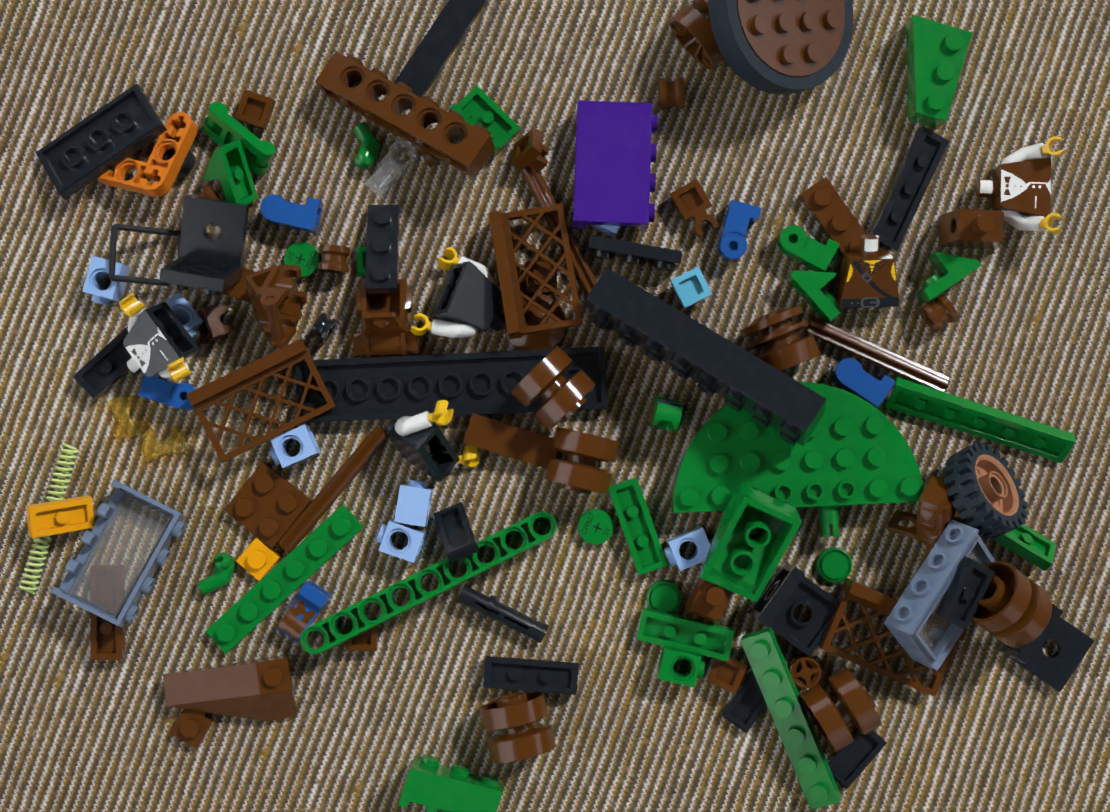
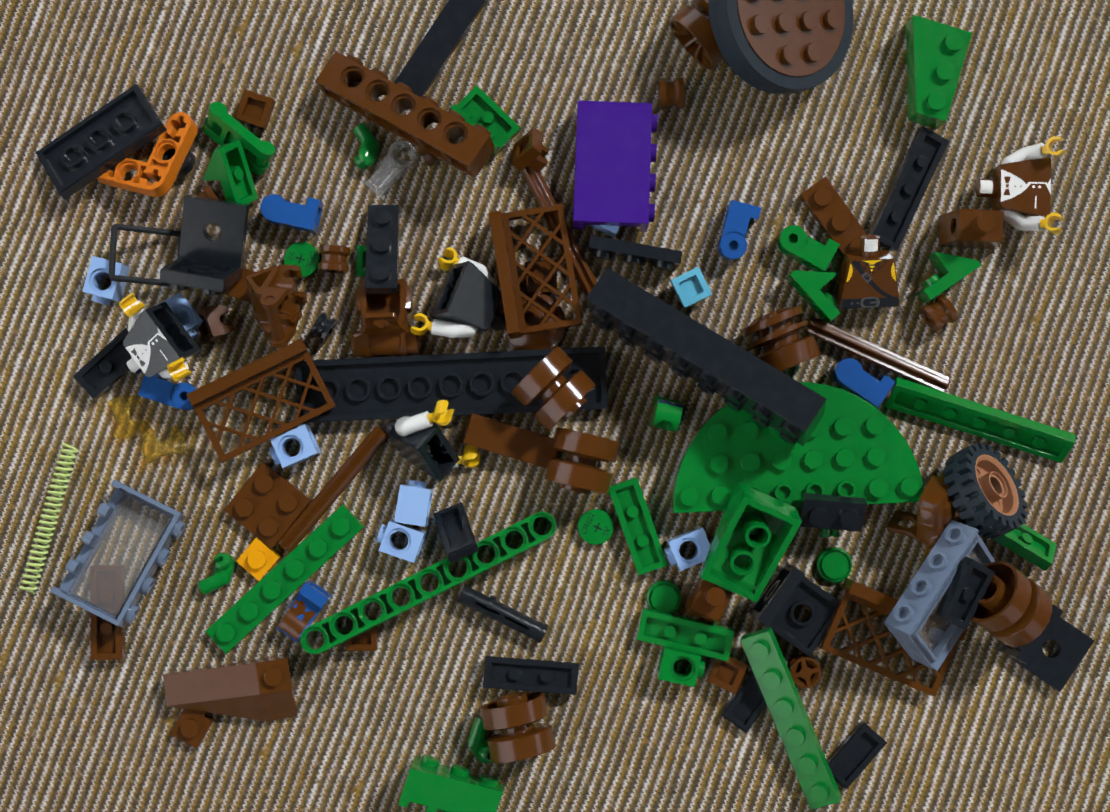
light orange plate [25,495,95,538] -> none
reddish brown plate [669,179,718,238] -> none
reddish brown wheel [800,667,882,753] -> none
none -> green arm [467,716,491,764]
none -> black plate [798,493,867,532]

